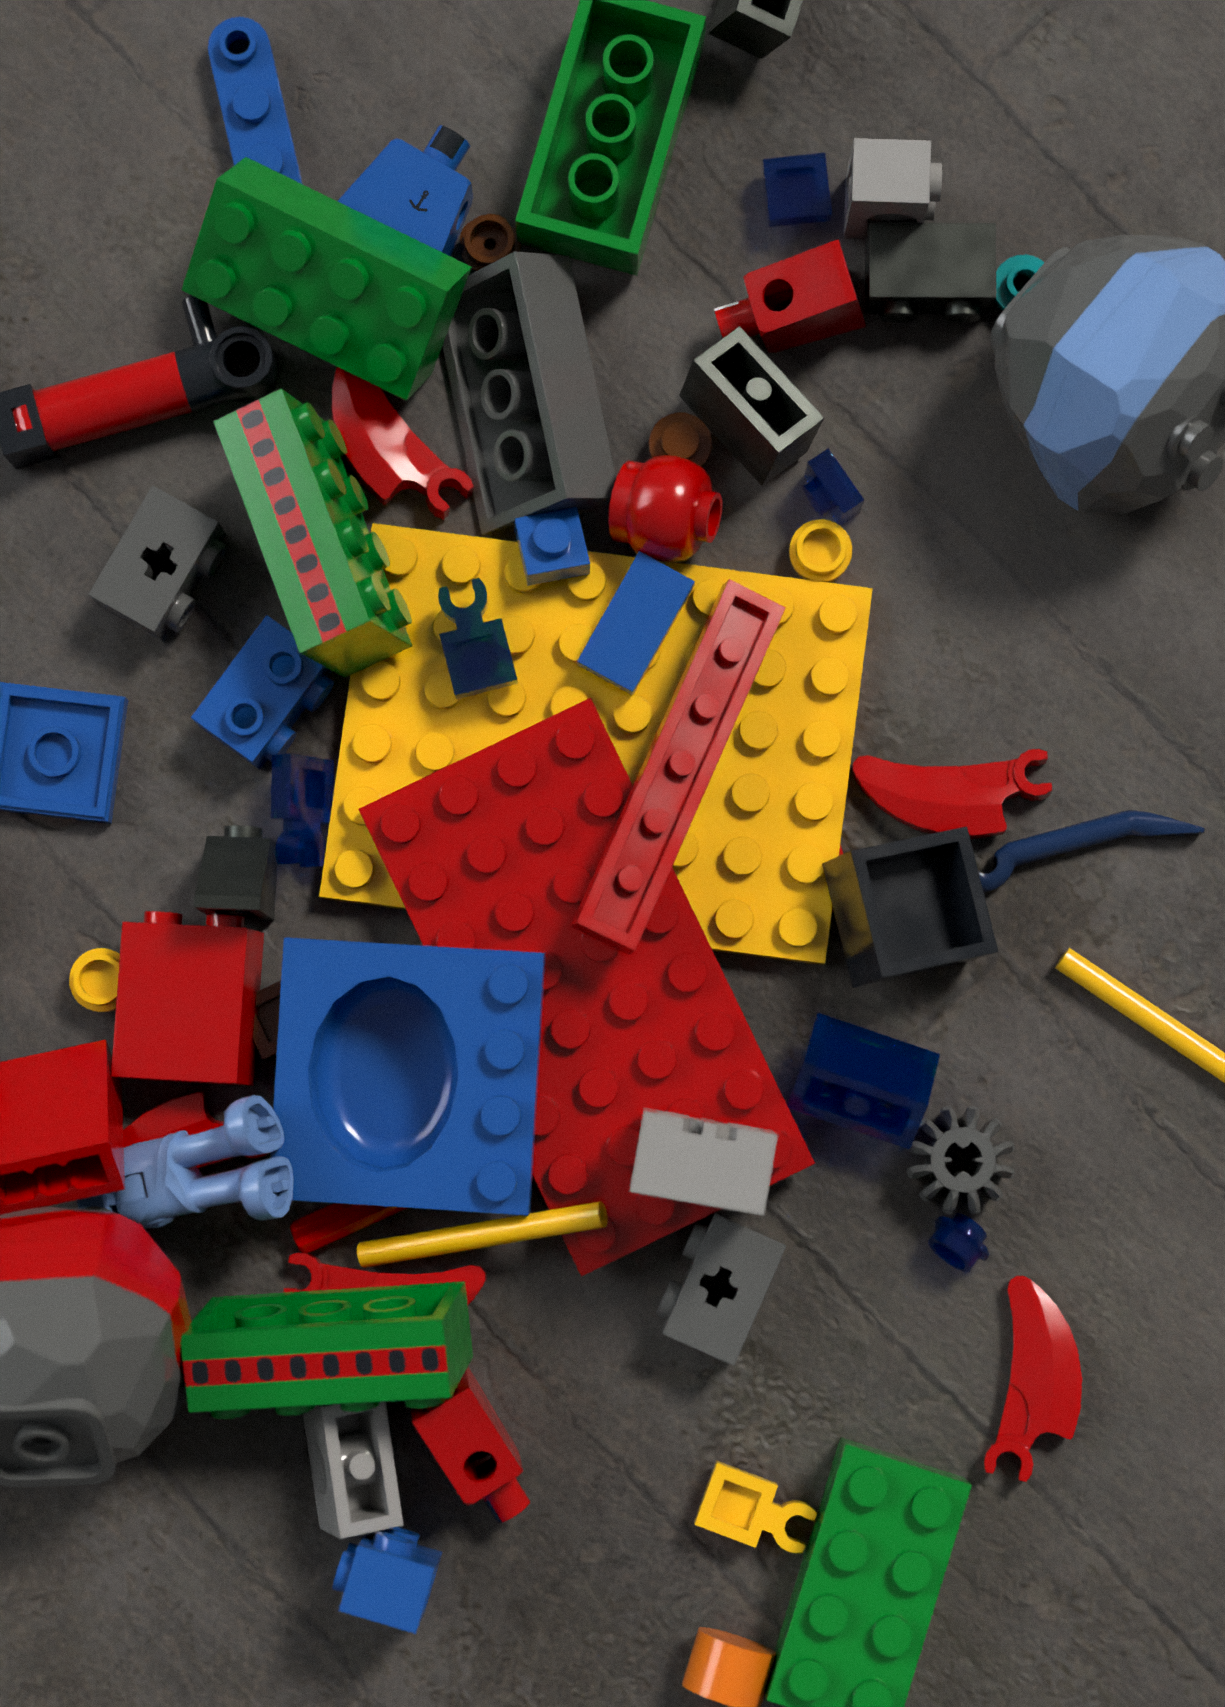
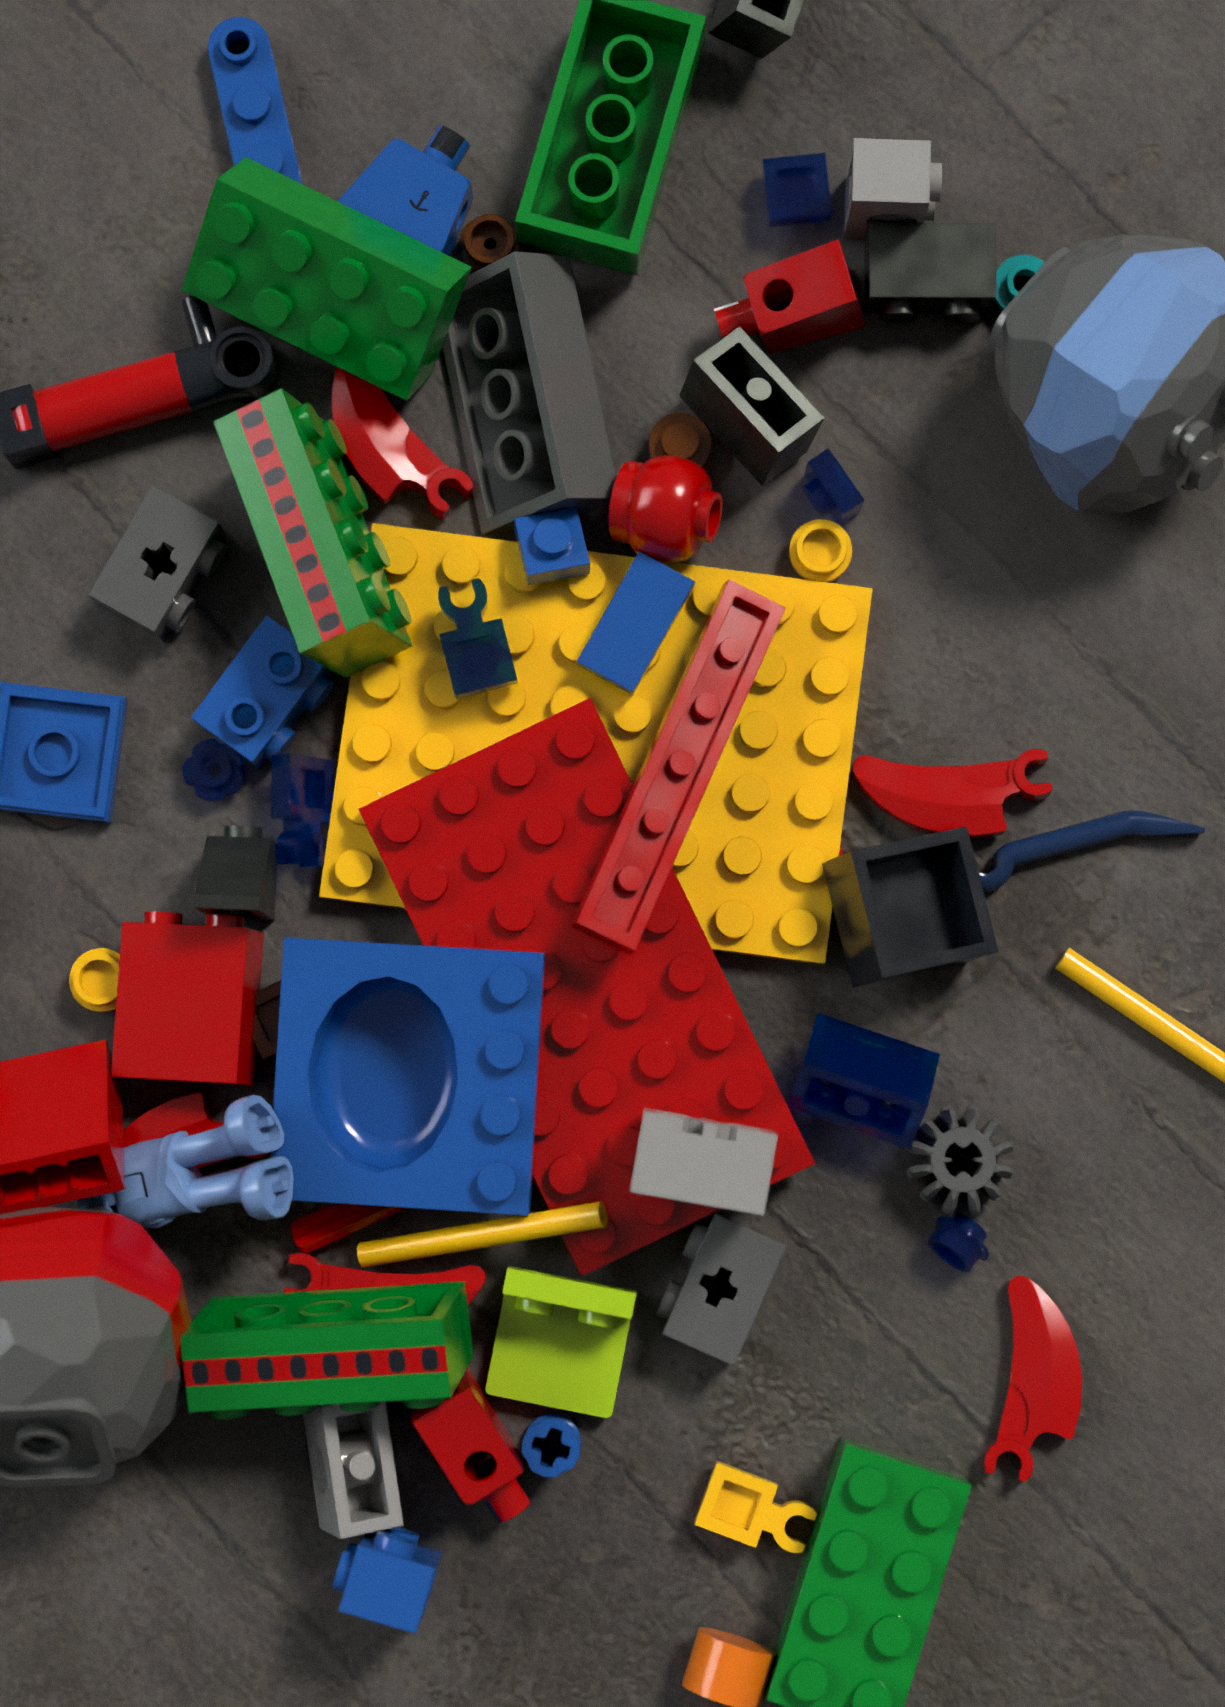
none -> clear blue plate [182,739,245,801]
none -> lime bracket [485,1266,636,1418]
none -> blue bush [522,1413,581,1478]

